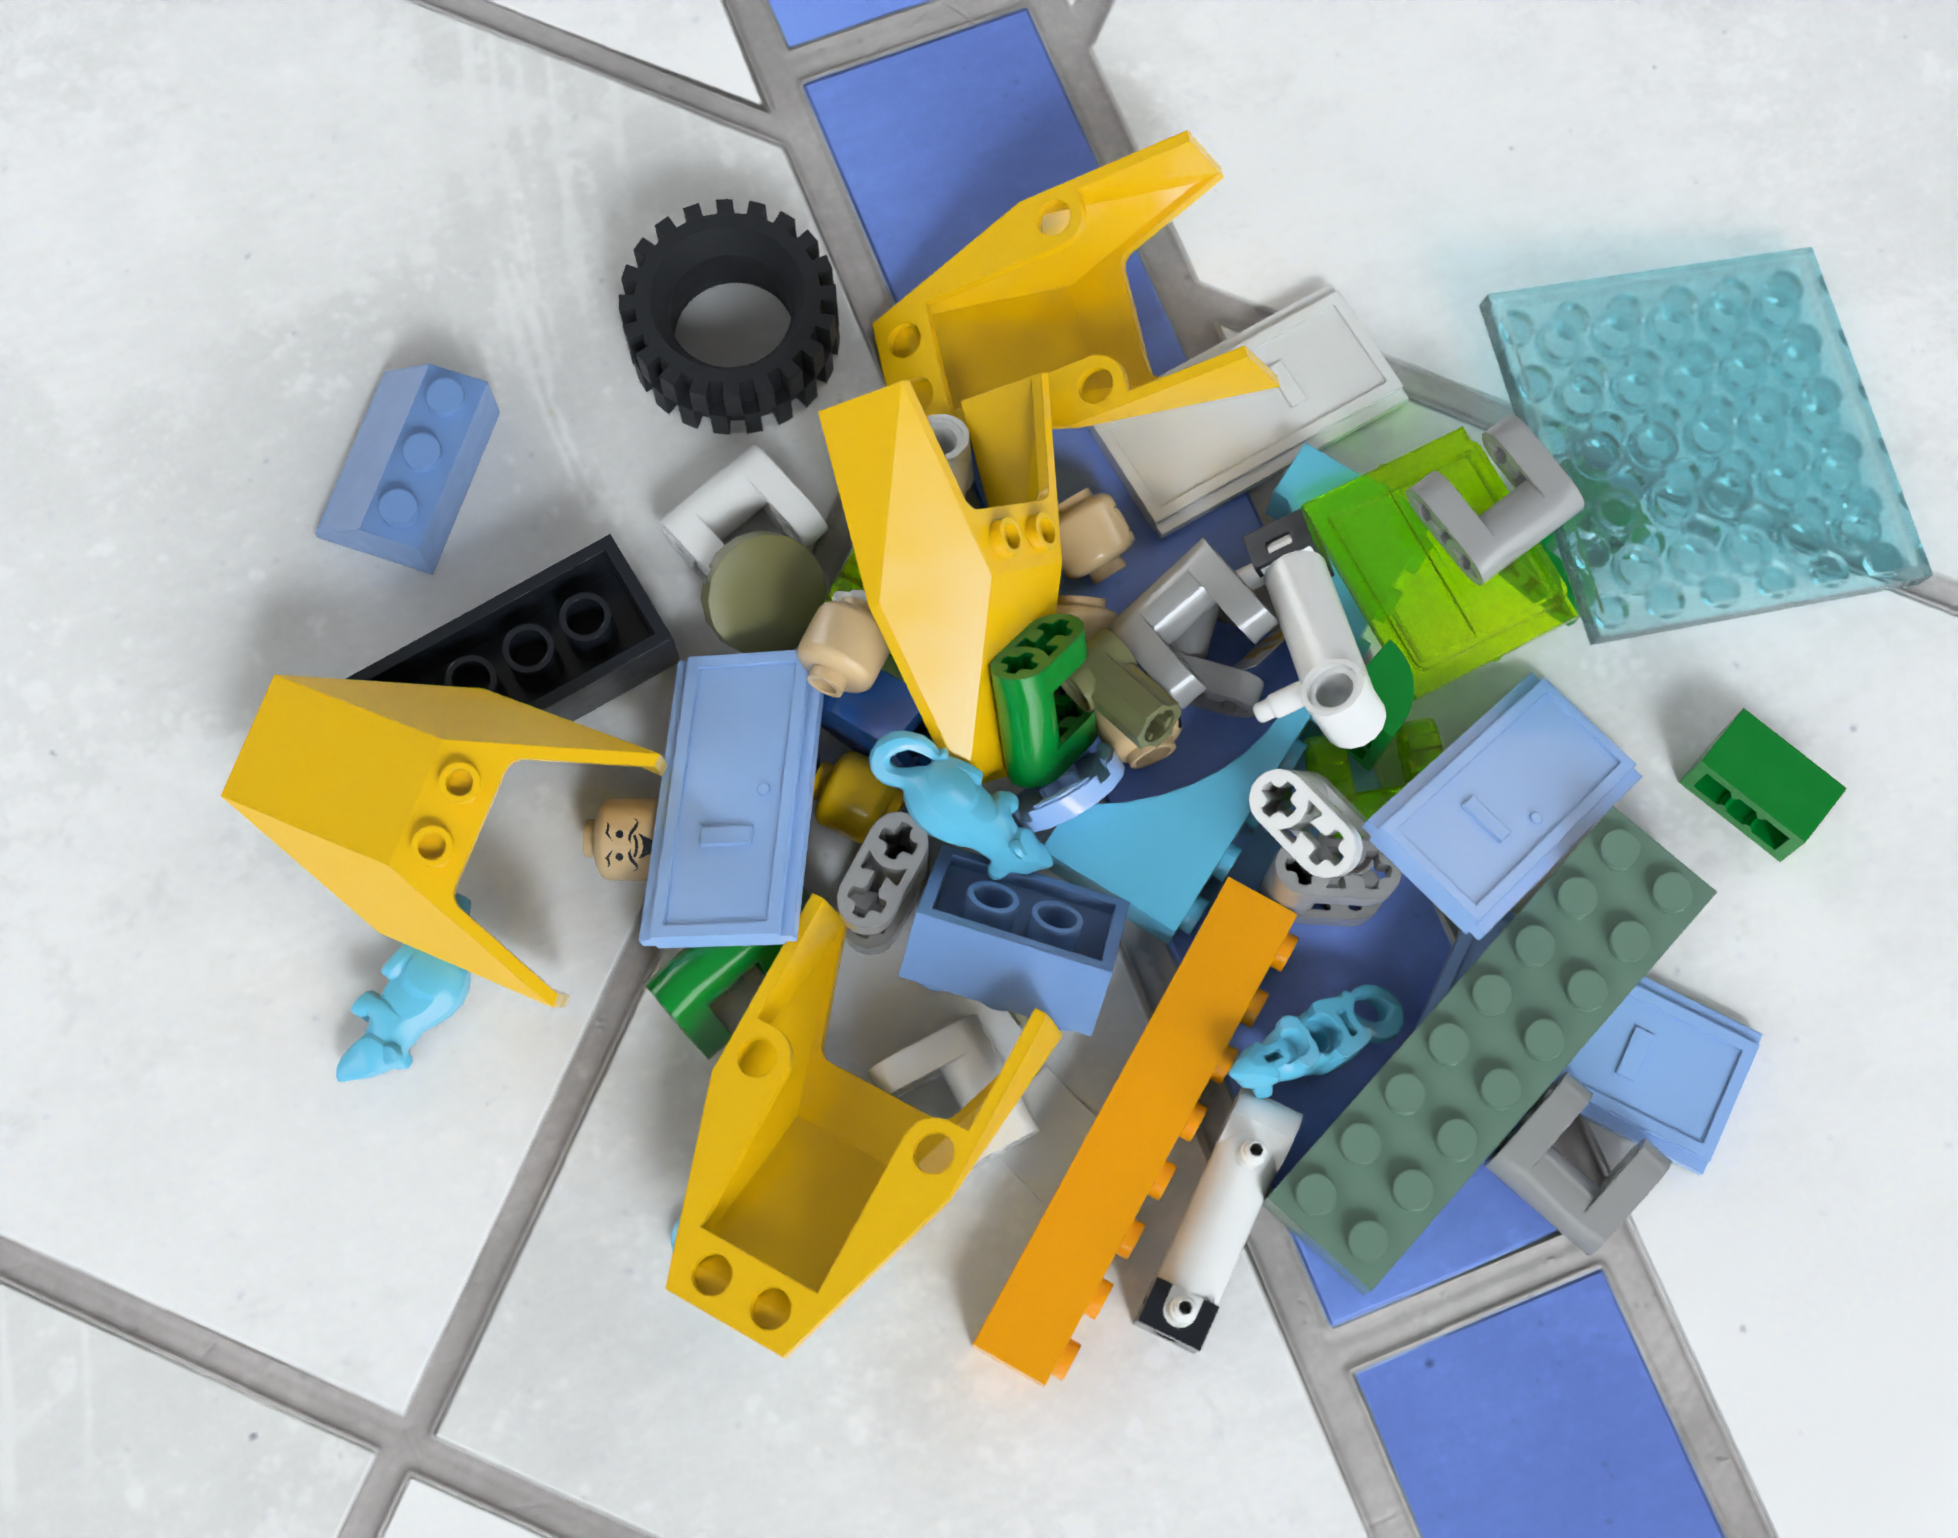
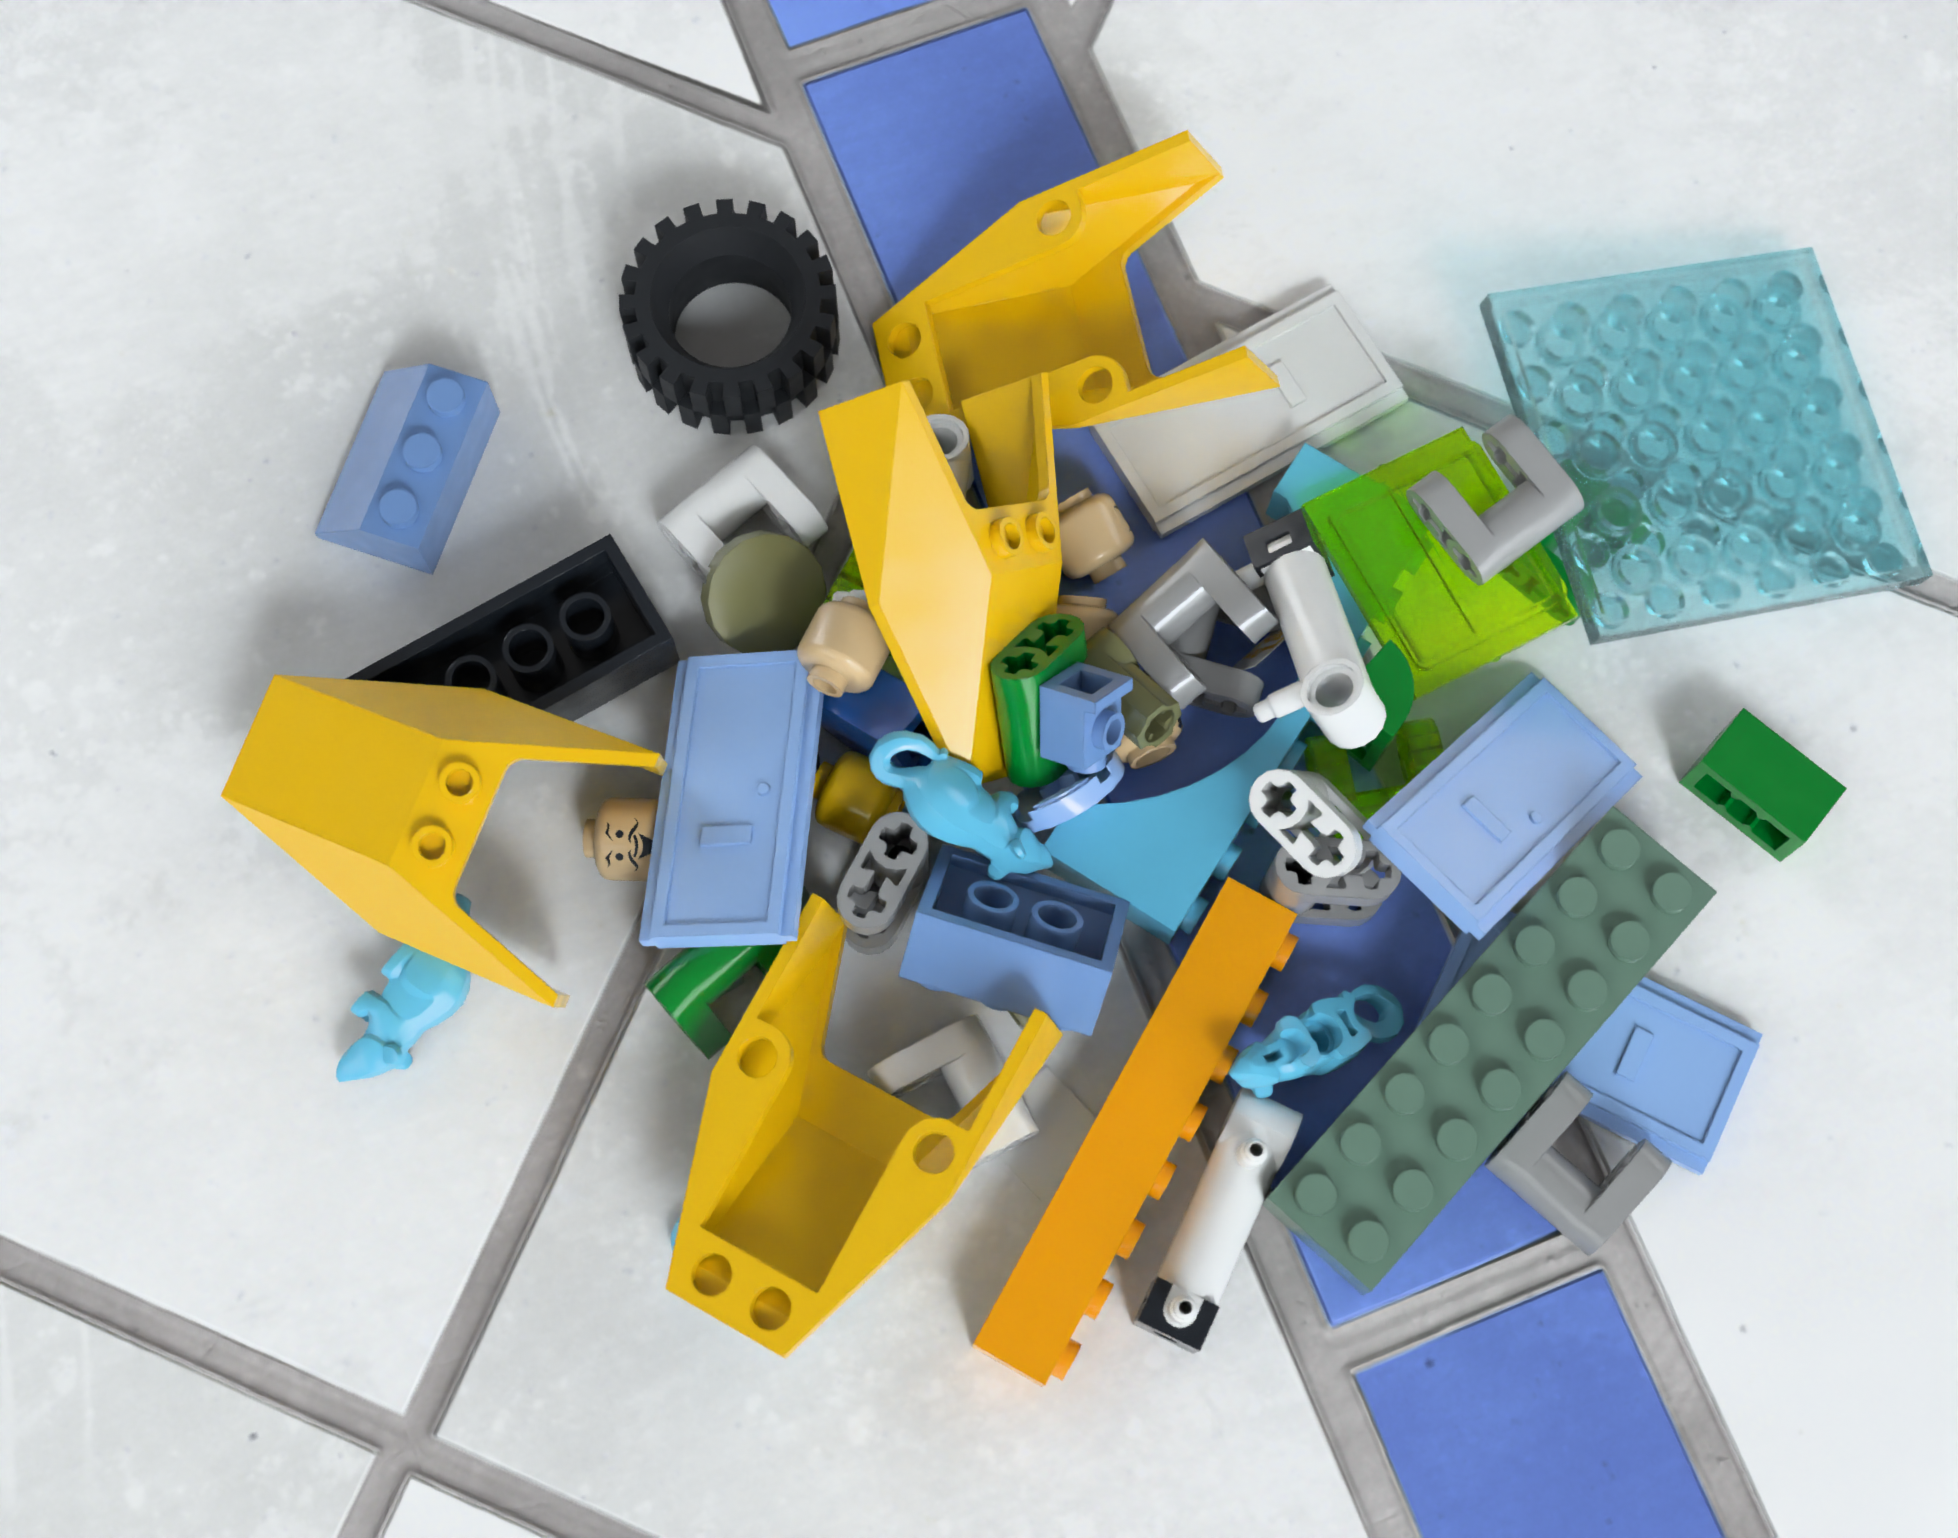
none -> medium blue brick [1040,662,1133,774]

